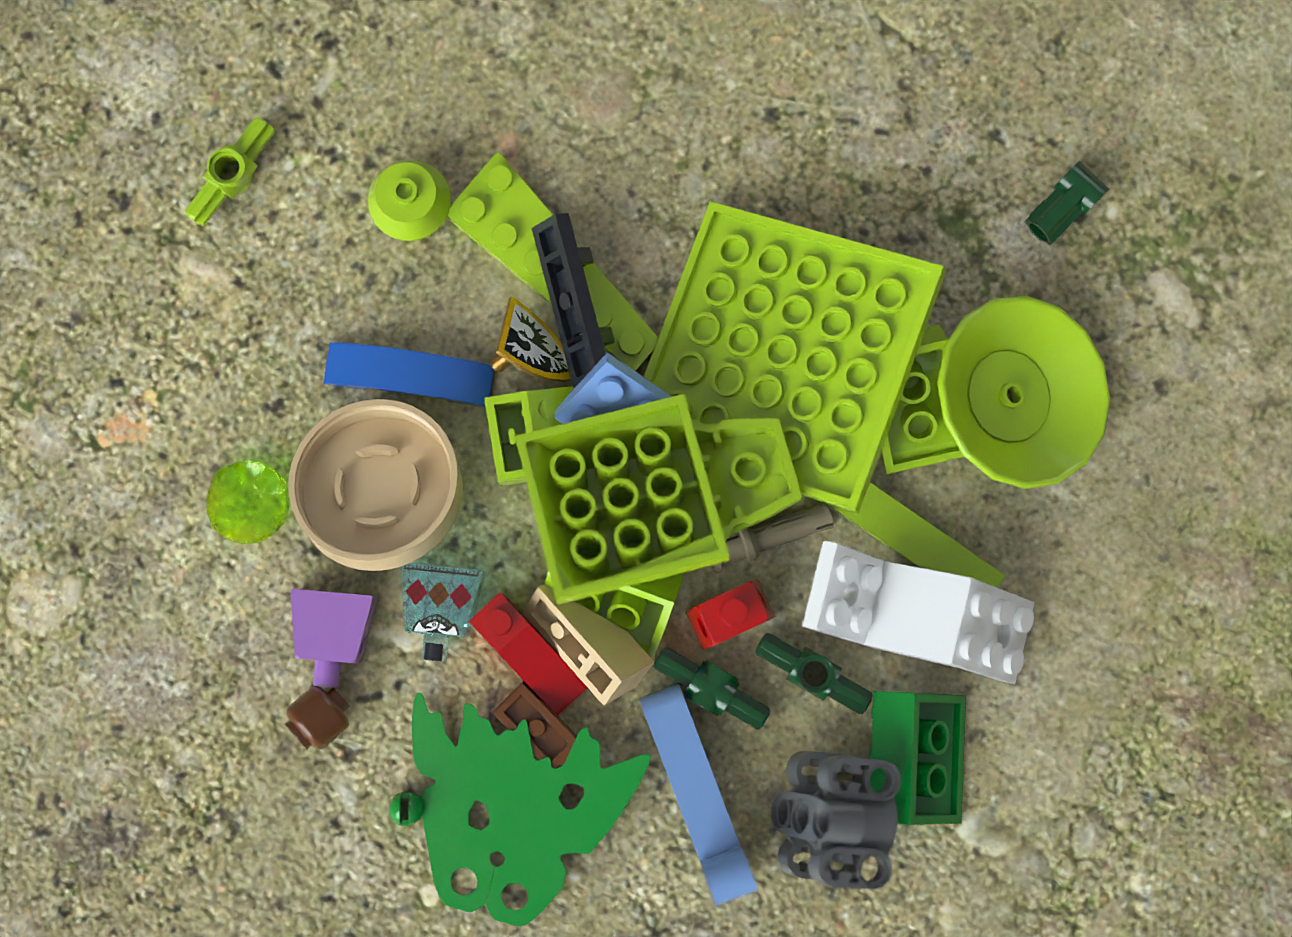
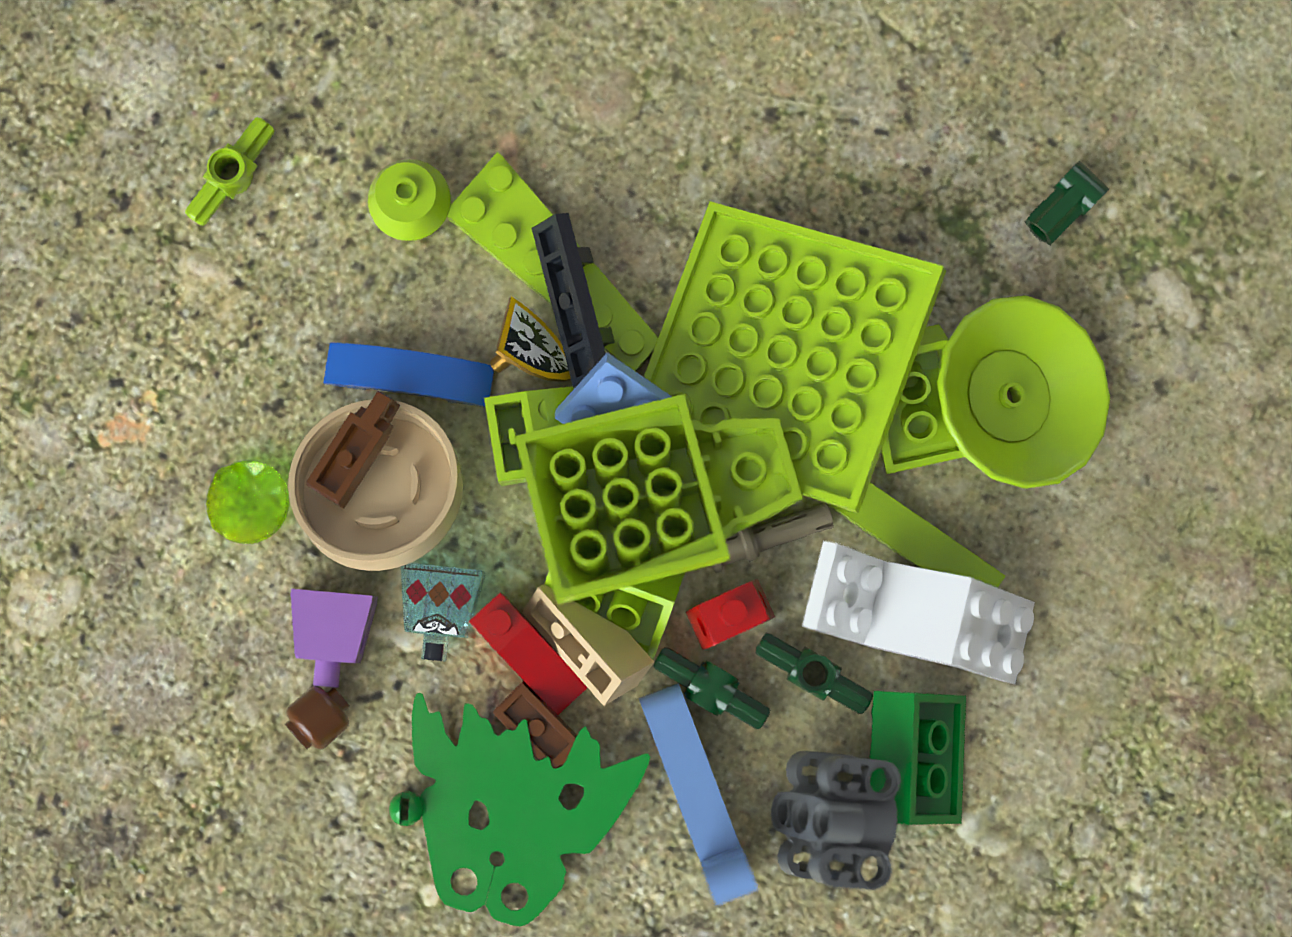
none -> reddish brown hinge [306,391,400,509]

